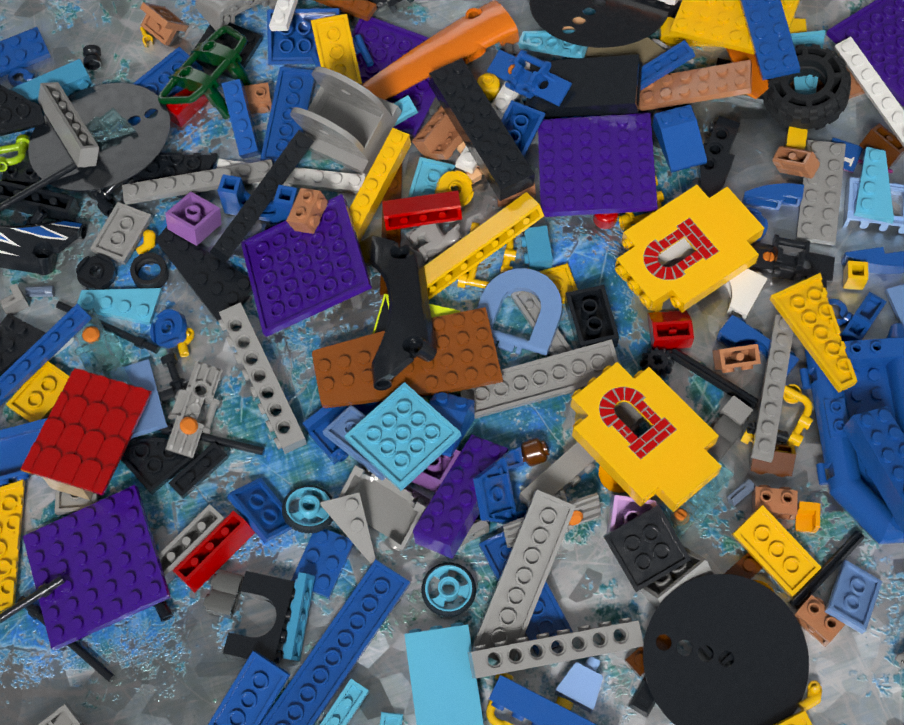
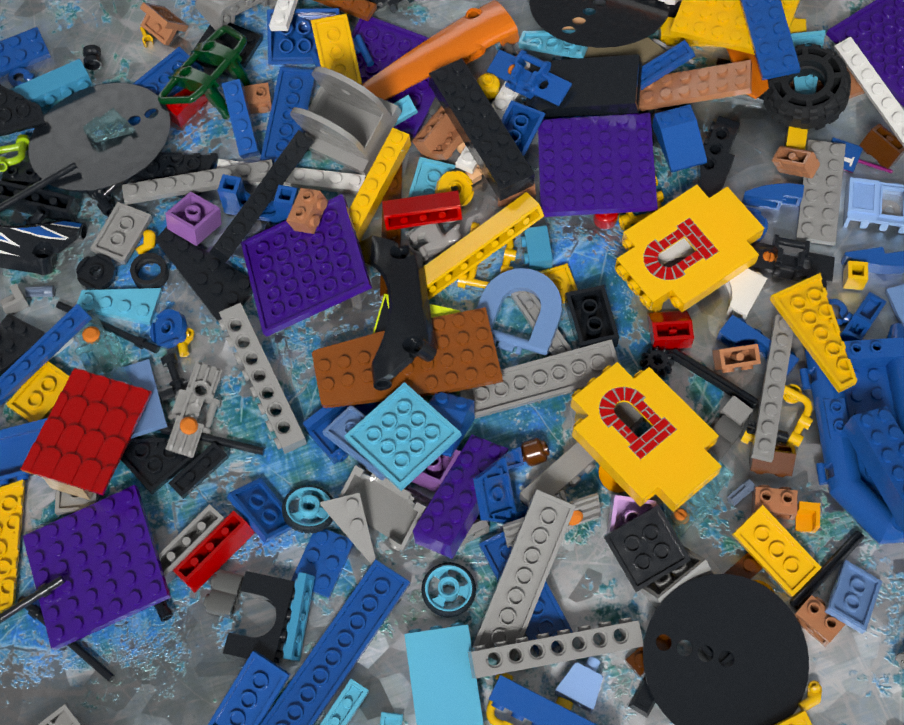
light grey brick [38,82,99,167] -> none
medium azure wing [854,147,894,224] -> none

